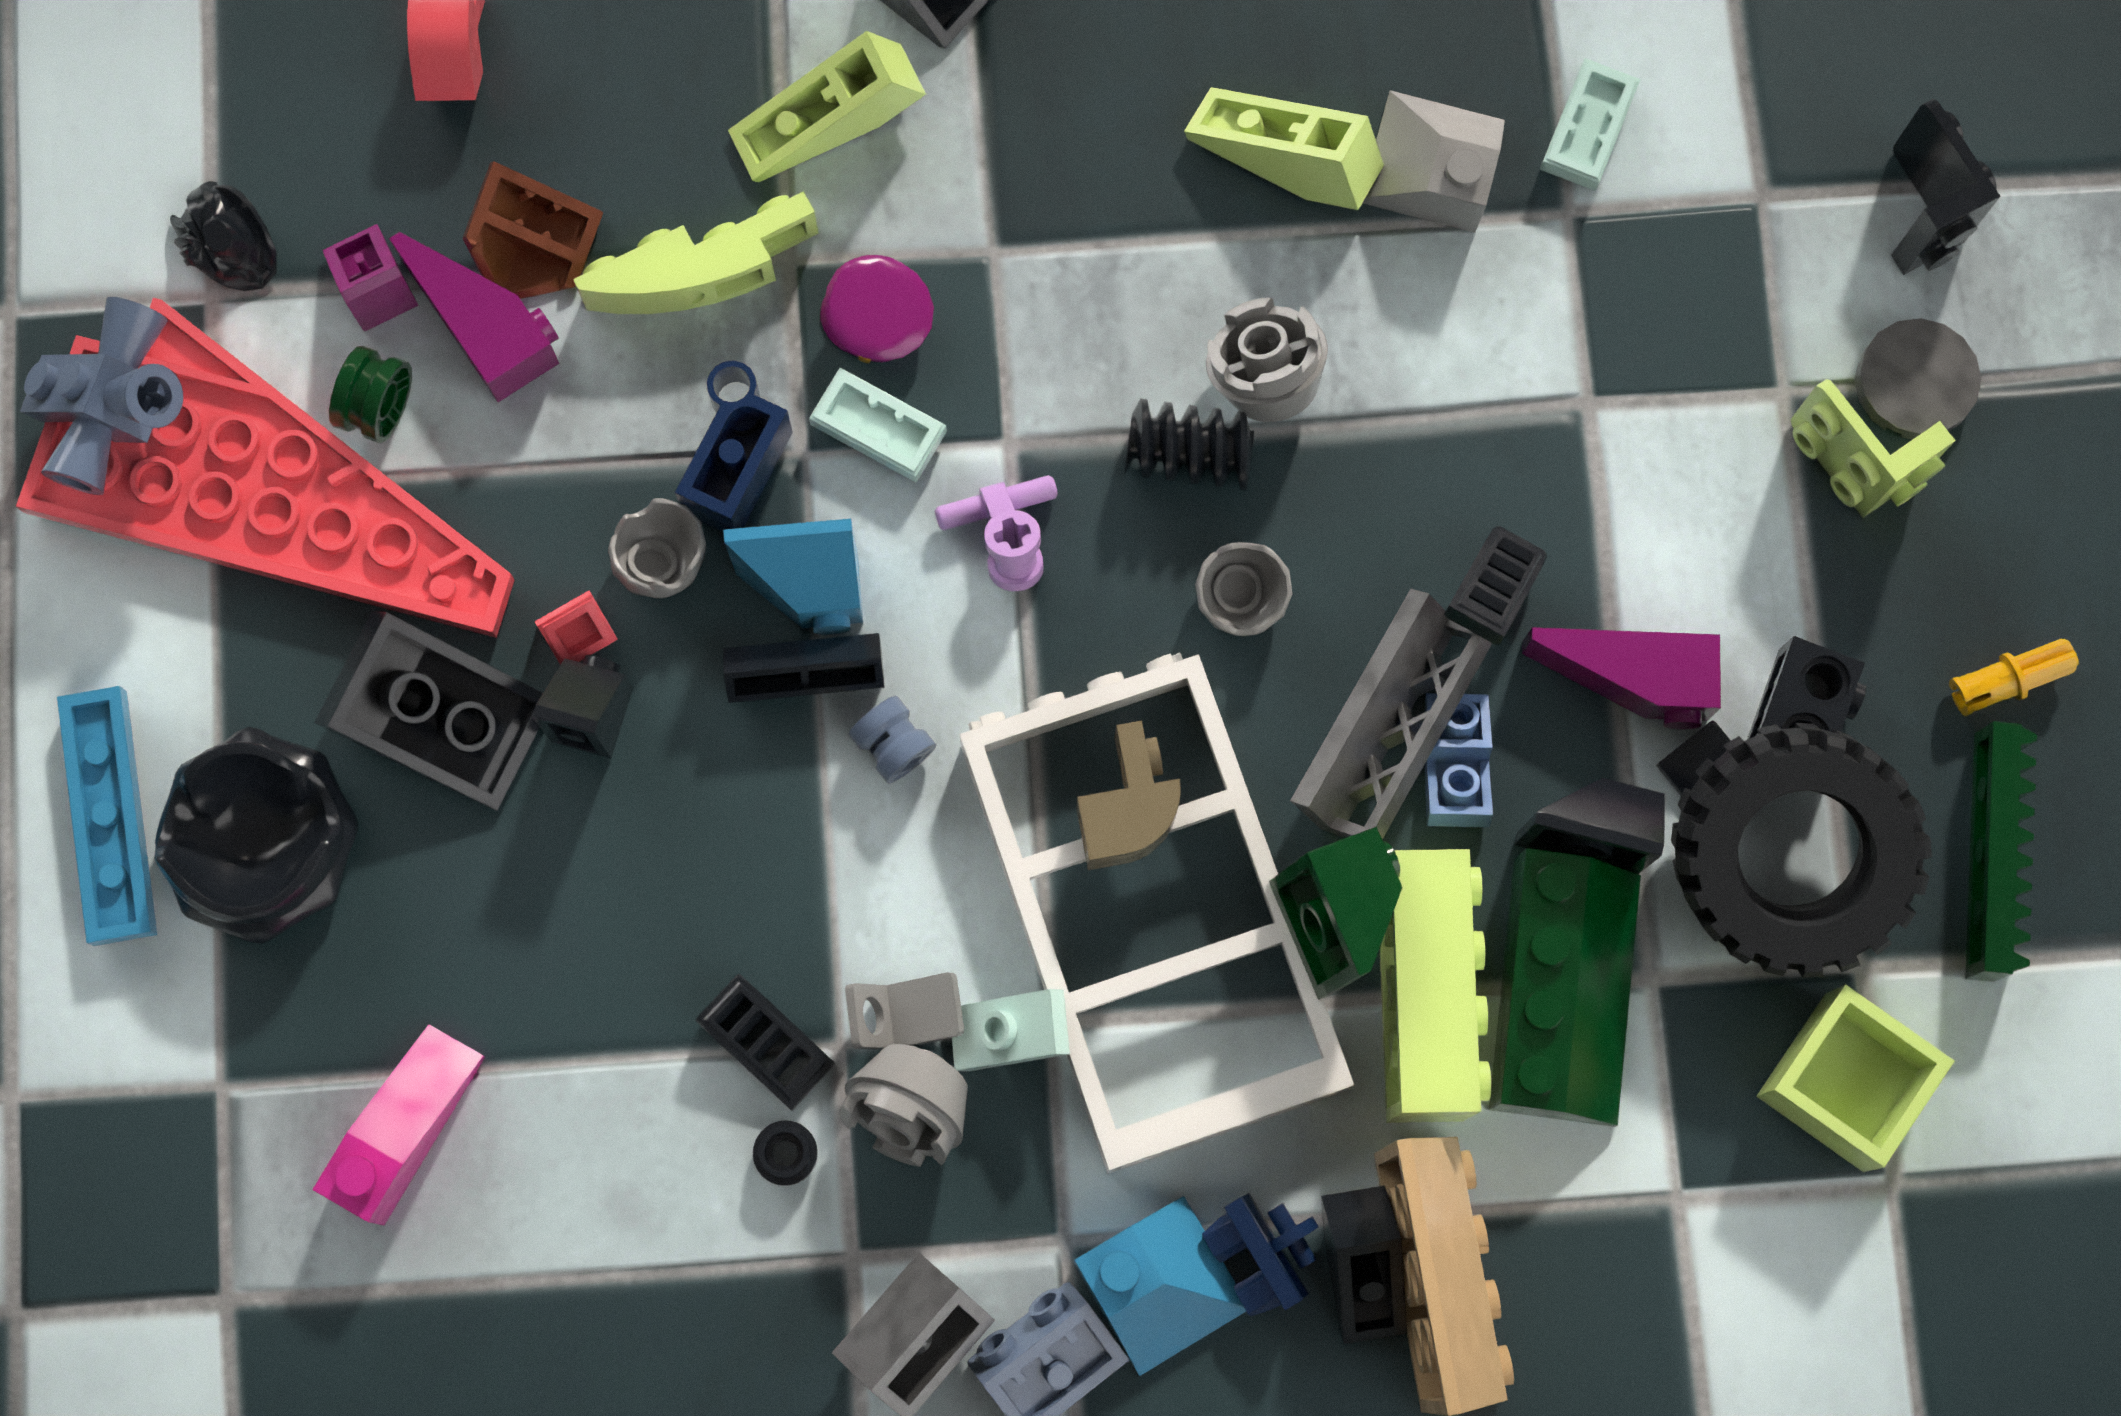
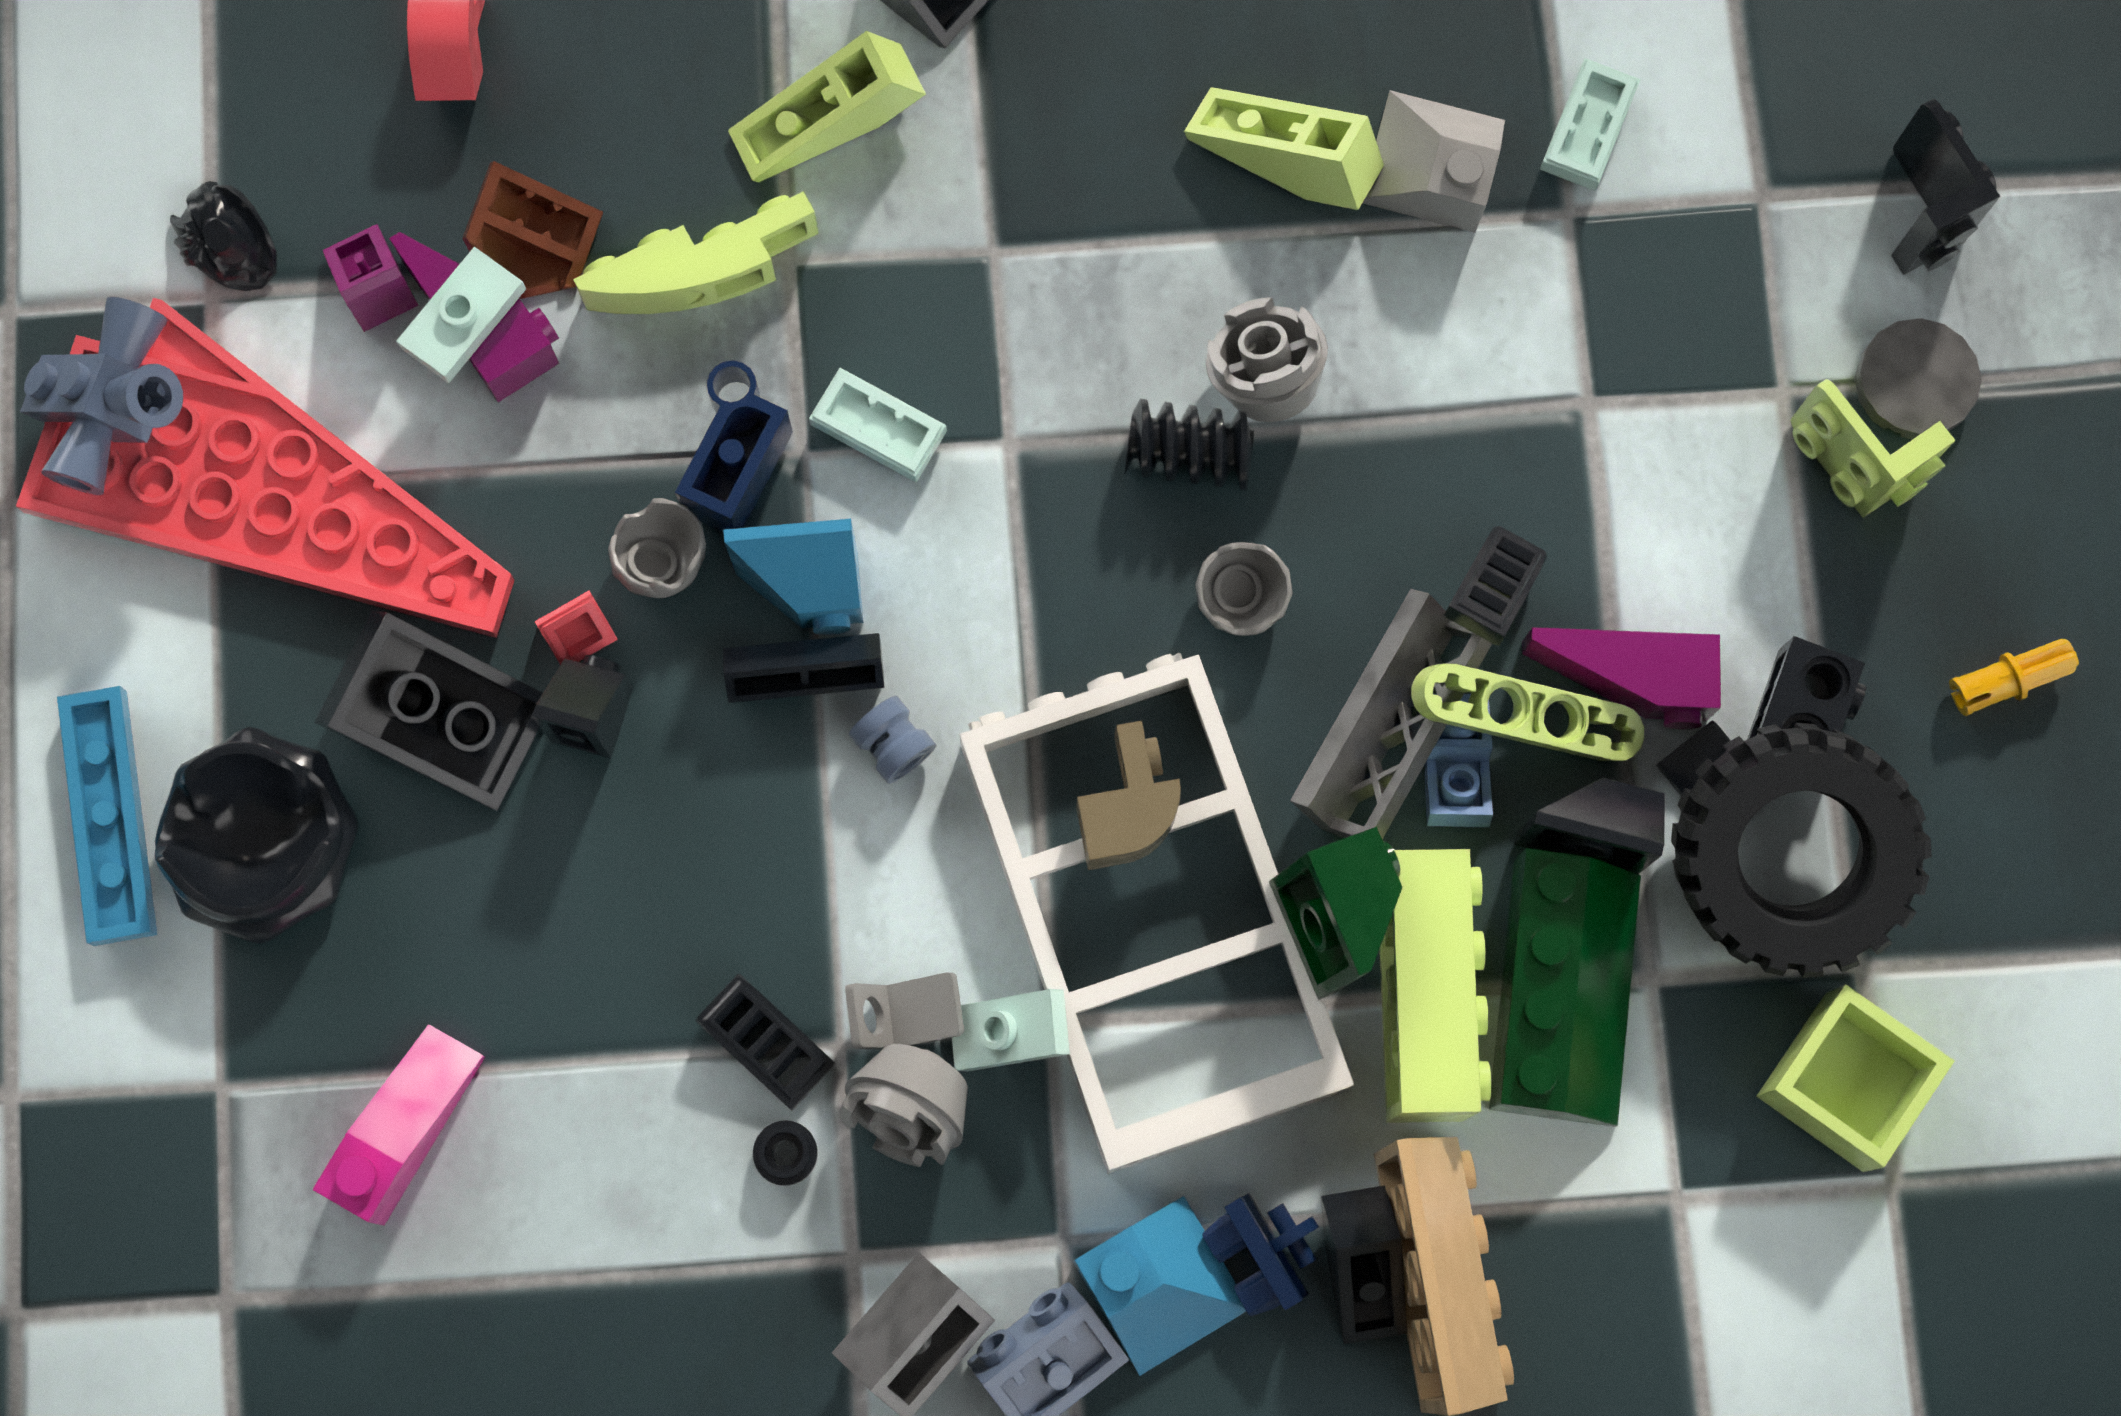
dark green wheel [329,346,412,443] -> none
magenta piece [820,255,934,363] -> none
lavender piece [935,475,1058,591] -> none
dark green gear [1965,721,2037,982] -> none
none -> light aqua plate [396,247,526,383]
none -> yellowish green beam [1411,664,1644,761]

